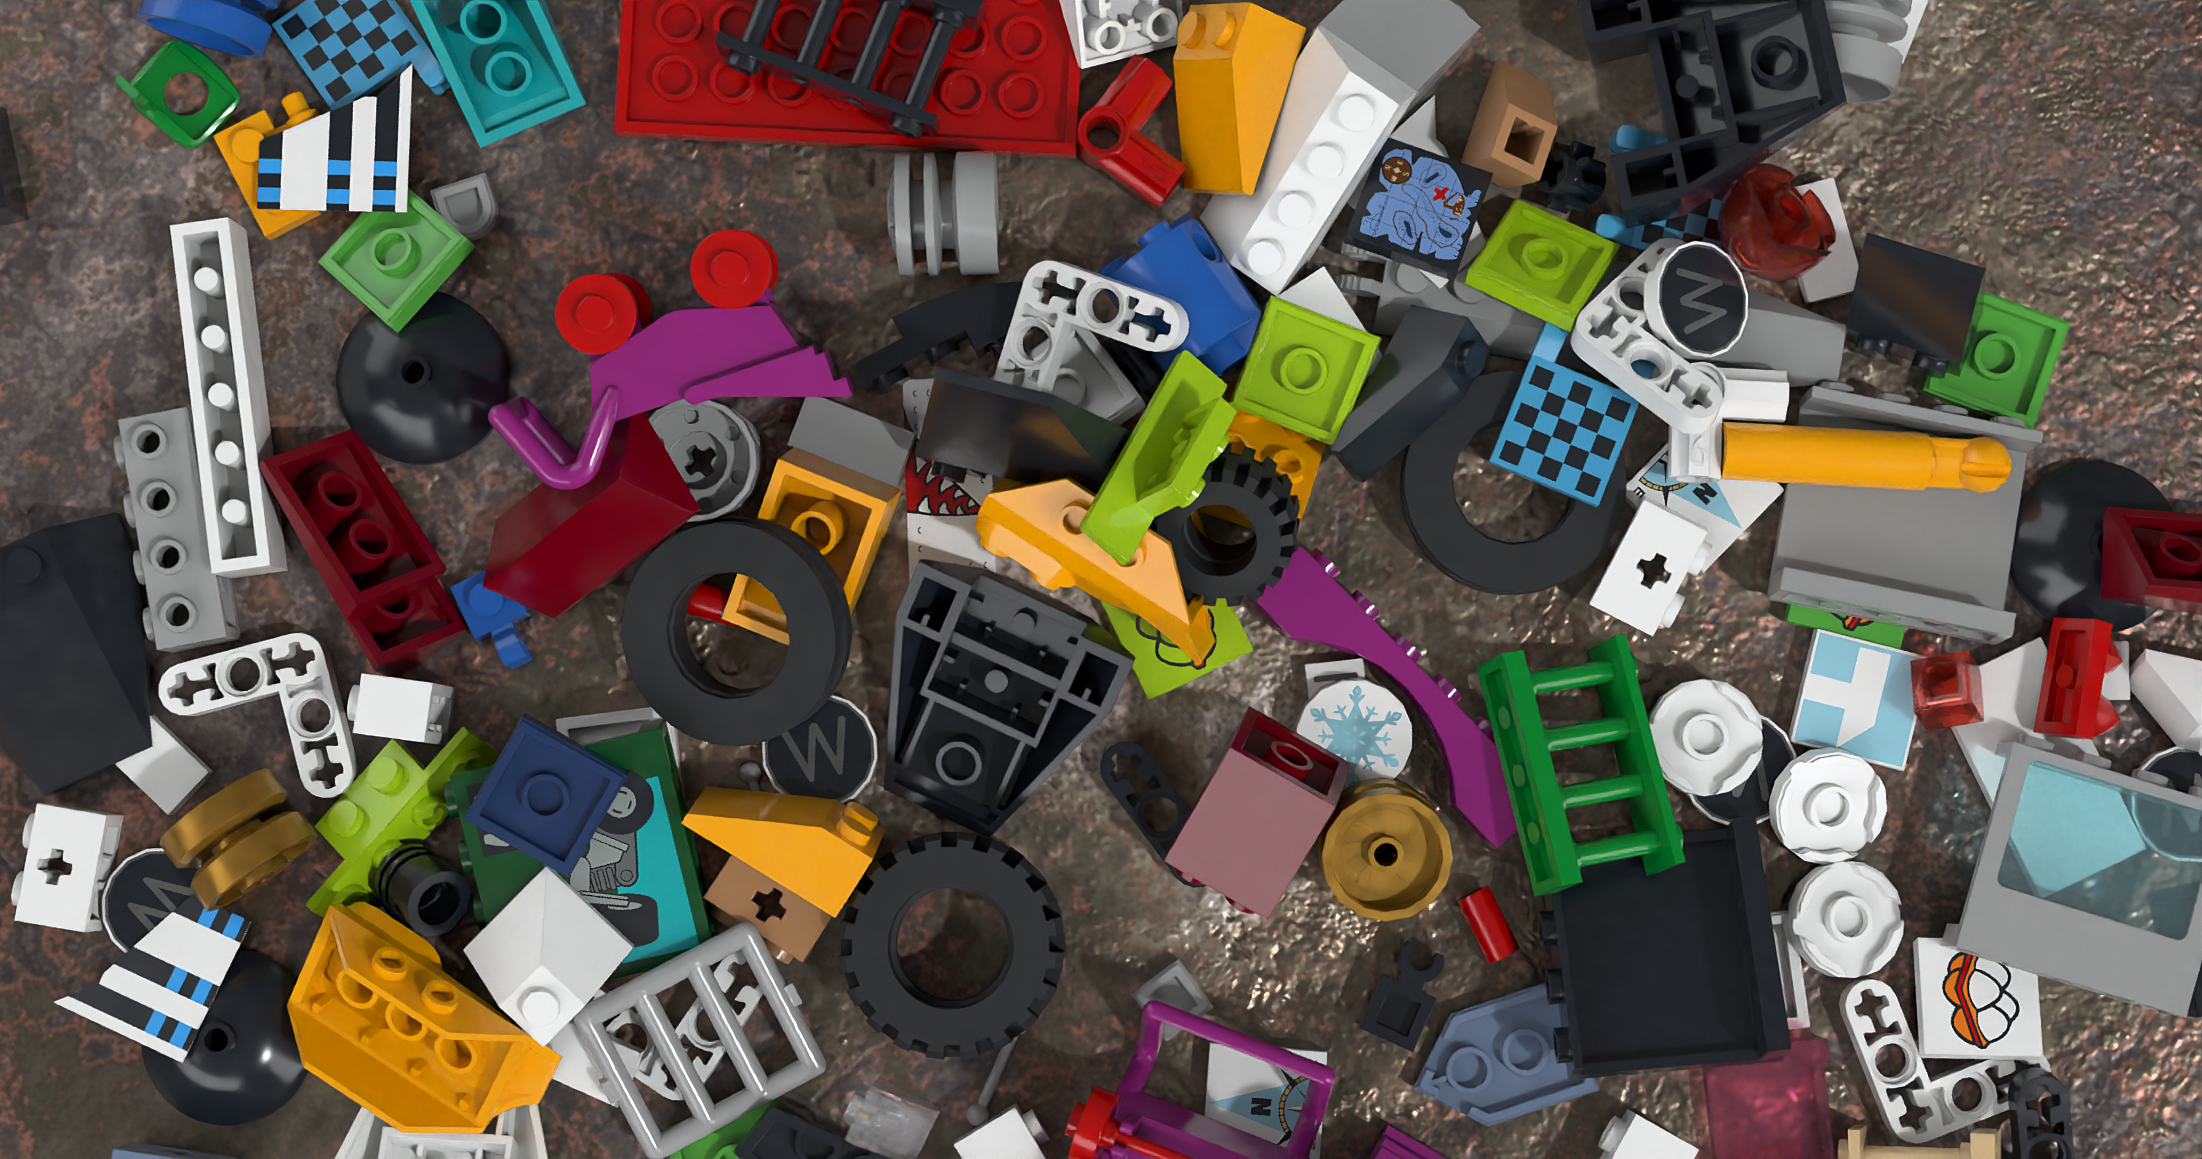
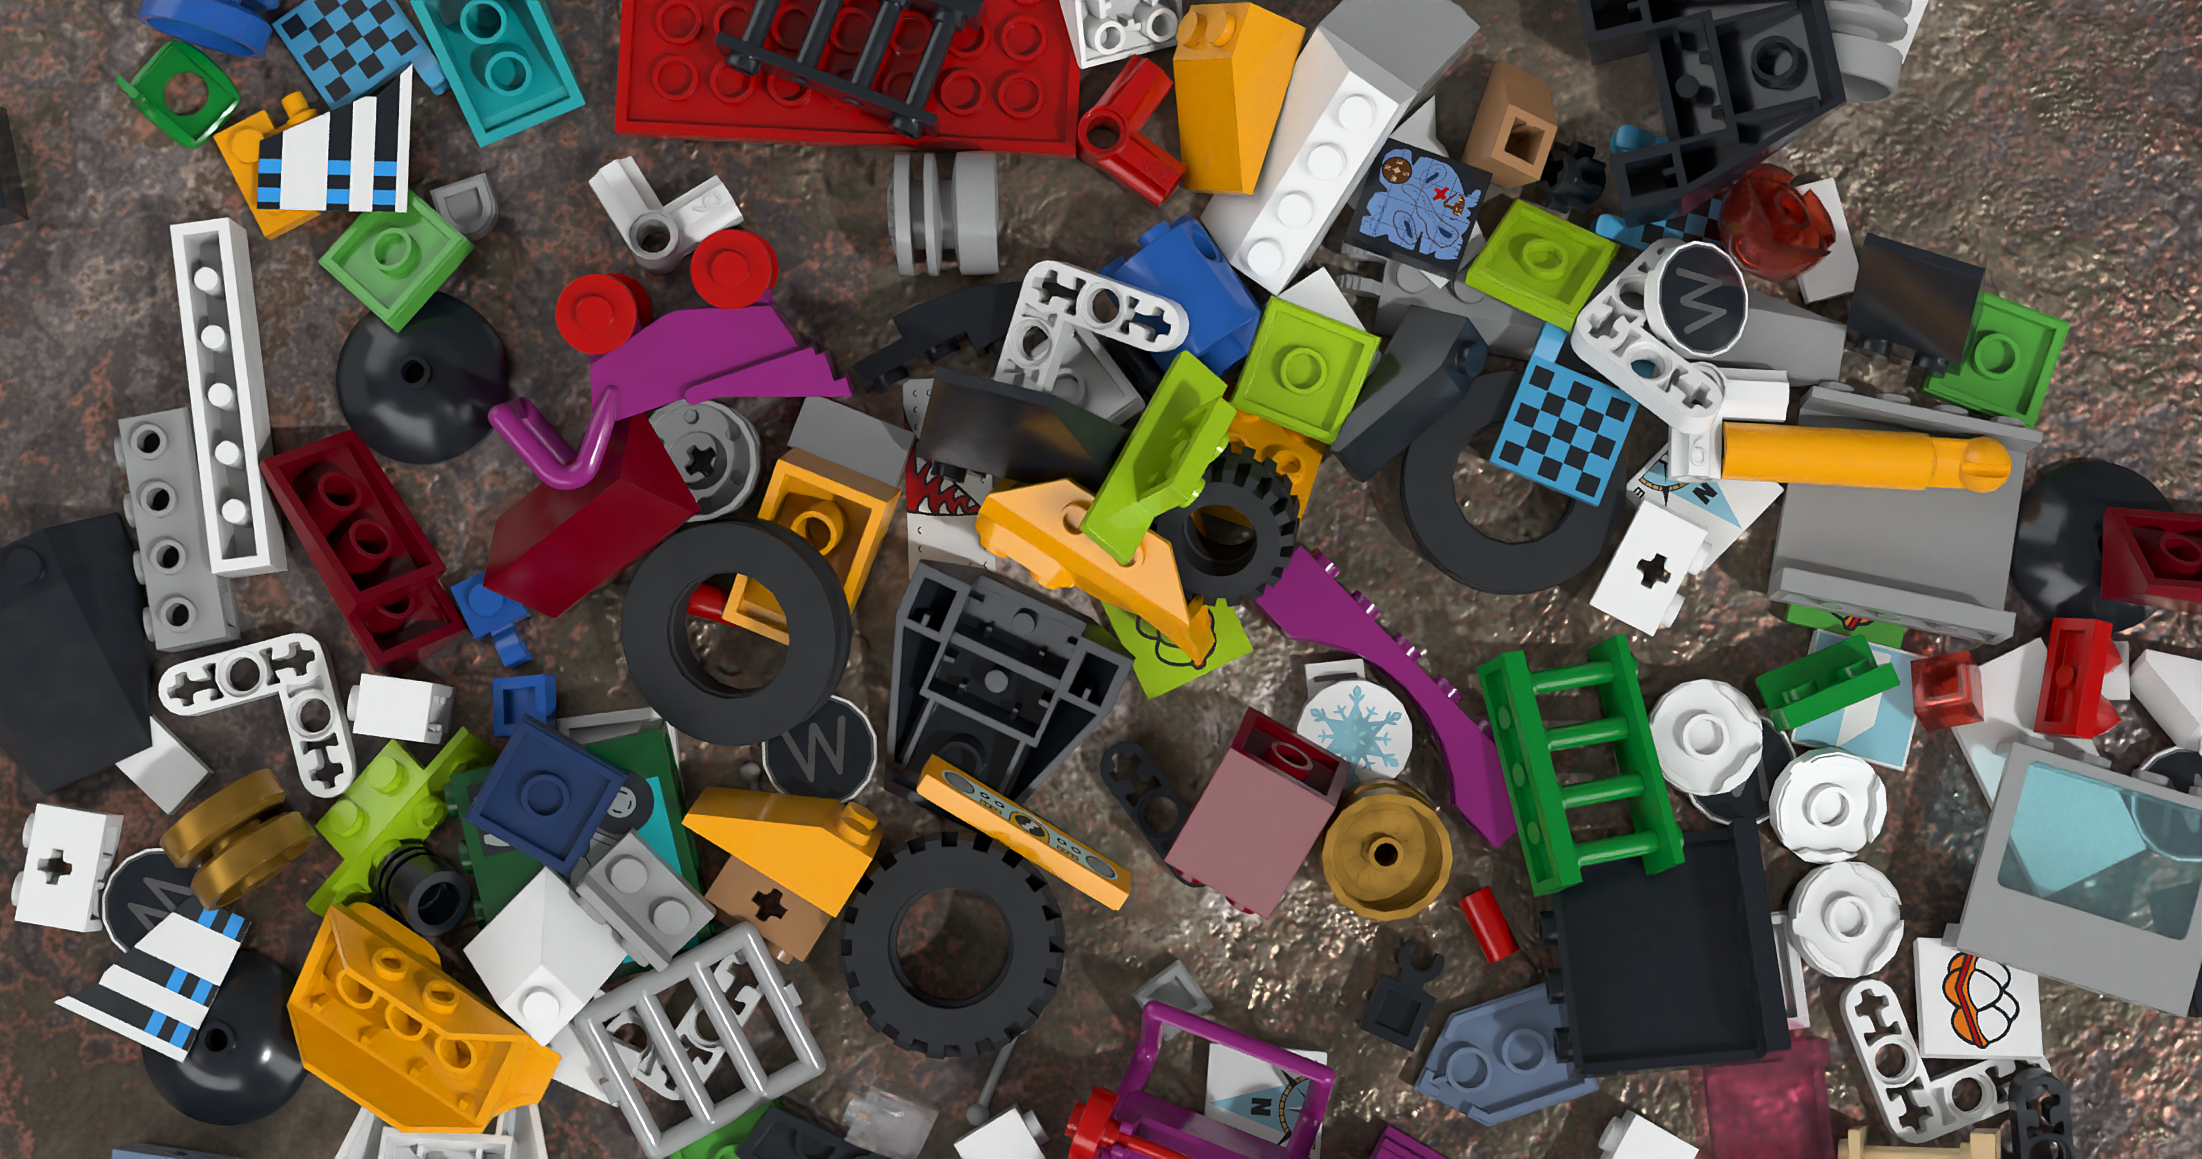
none -> blue plate [492,674,558,738]
none -> light grey bracket [576,827,716,973]
none -> white piece [589,156,744,275]
none -> light orange tile [916,753,1131,911]
none -> green bracket [1755,634,1901,732]

